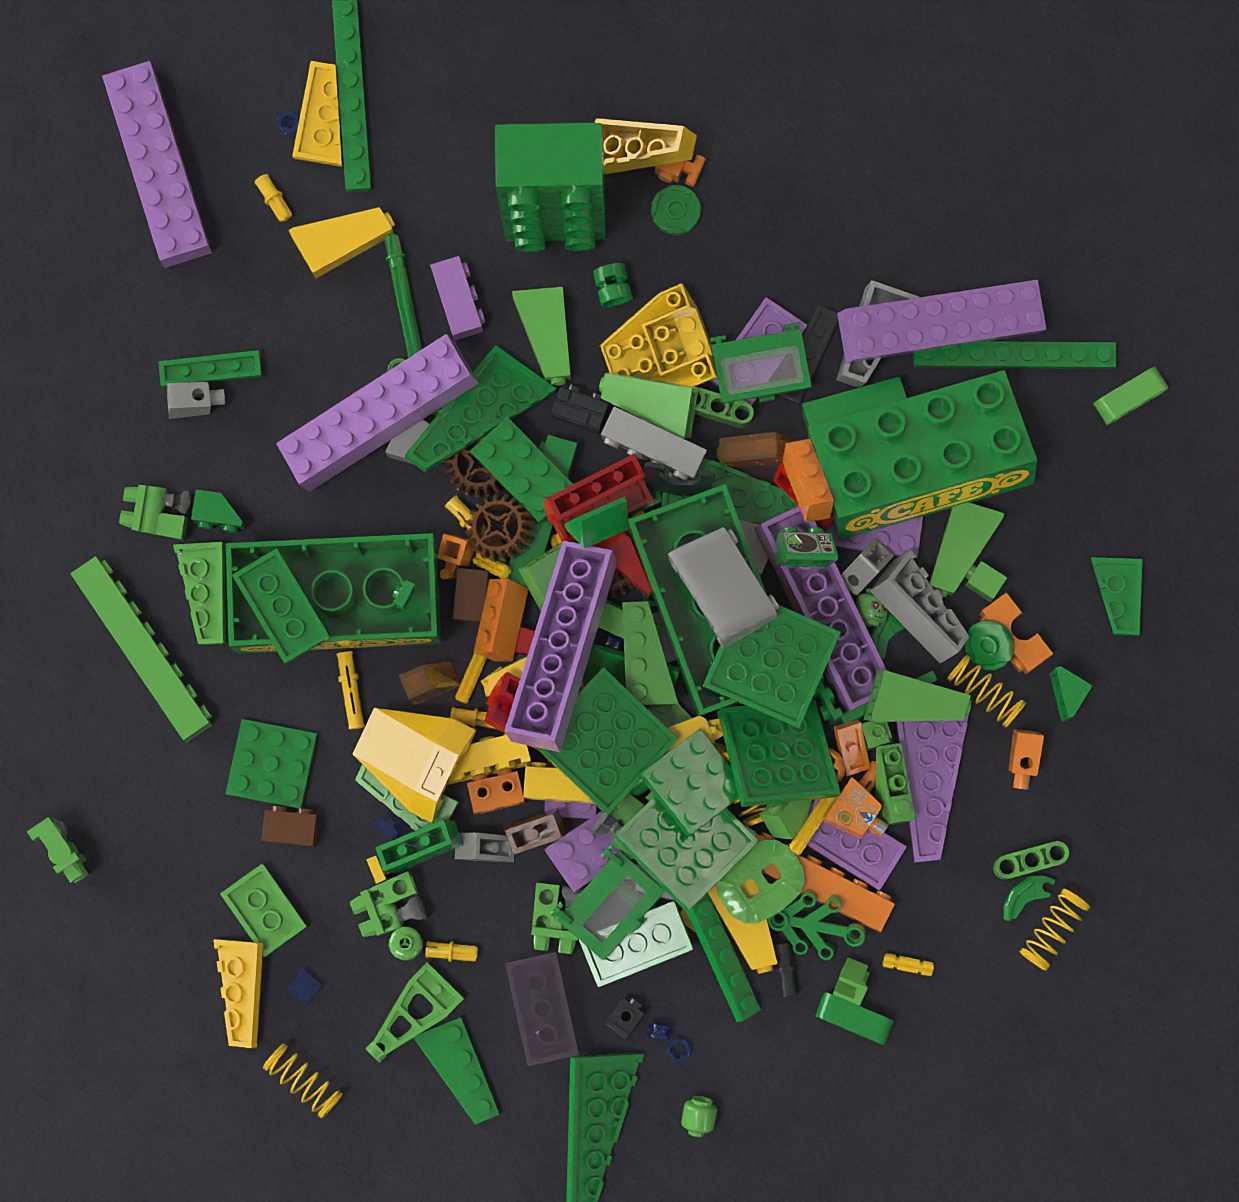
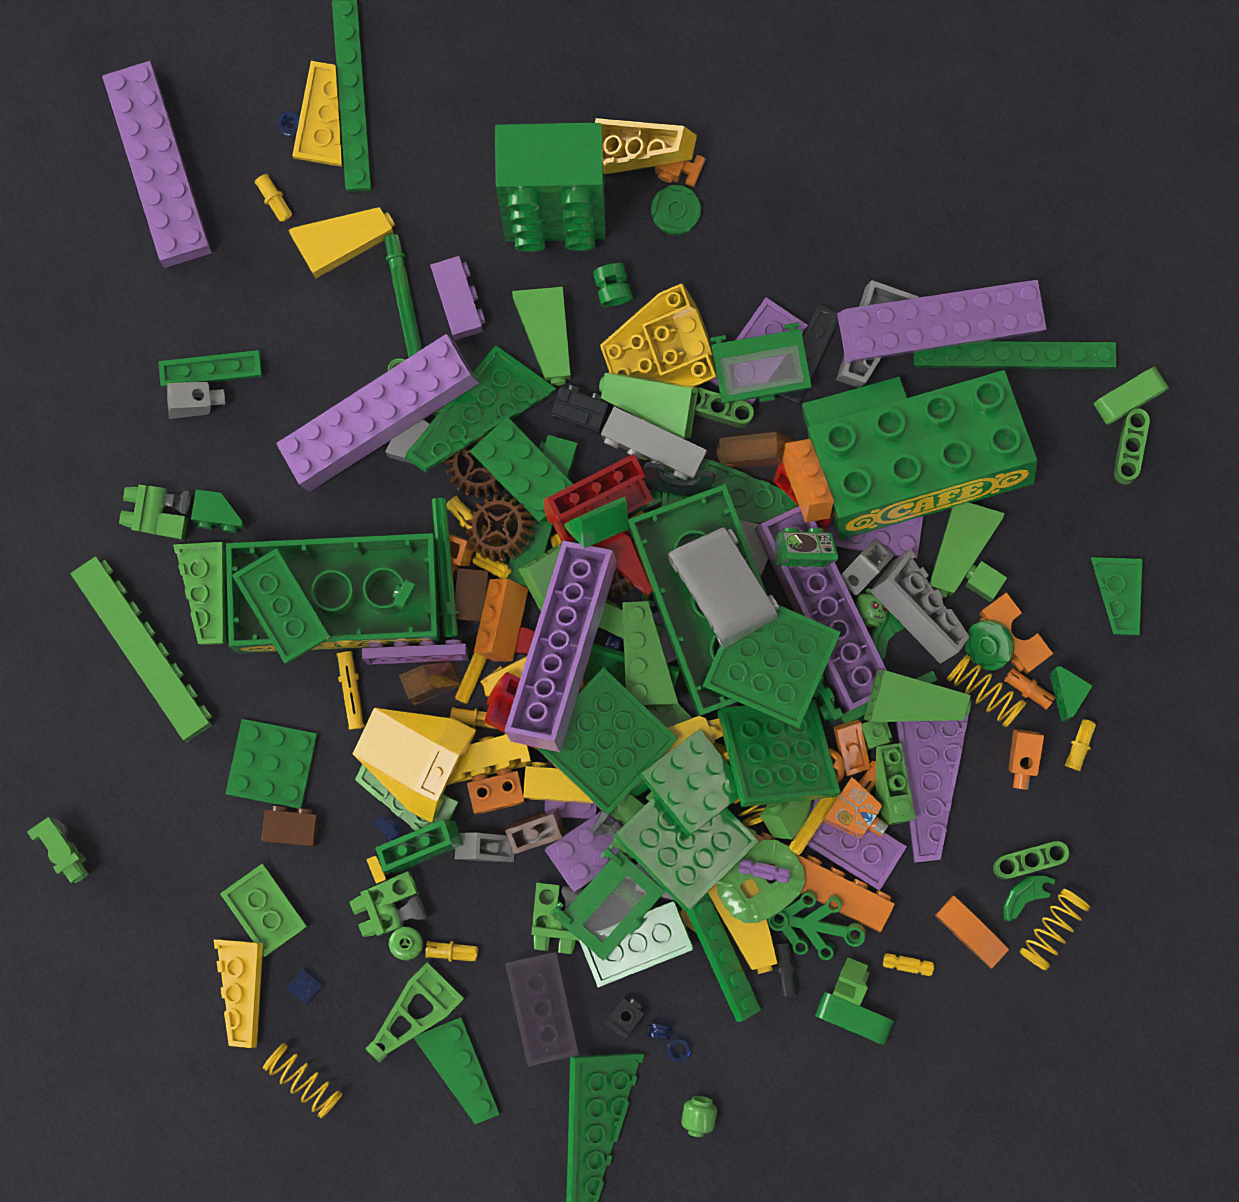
none -> medium lavender plate [362,640,469,665]
none -> green axle [432,498,459,637]
none -> medium lavender axle [739,859,790,883]
none -> orange slope [935,896,1009,969]
none -> orange pin [1004,667,1055,710]
none -> yellow axle [1065,719,1096,771]
none -> bright green beam [1114,409,1150,484]

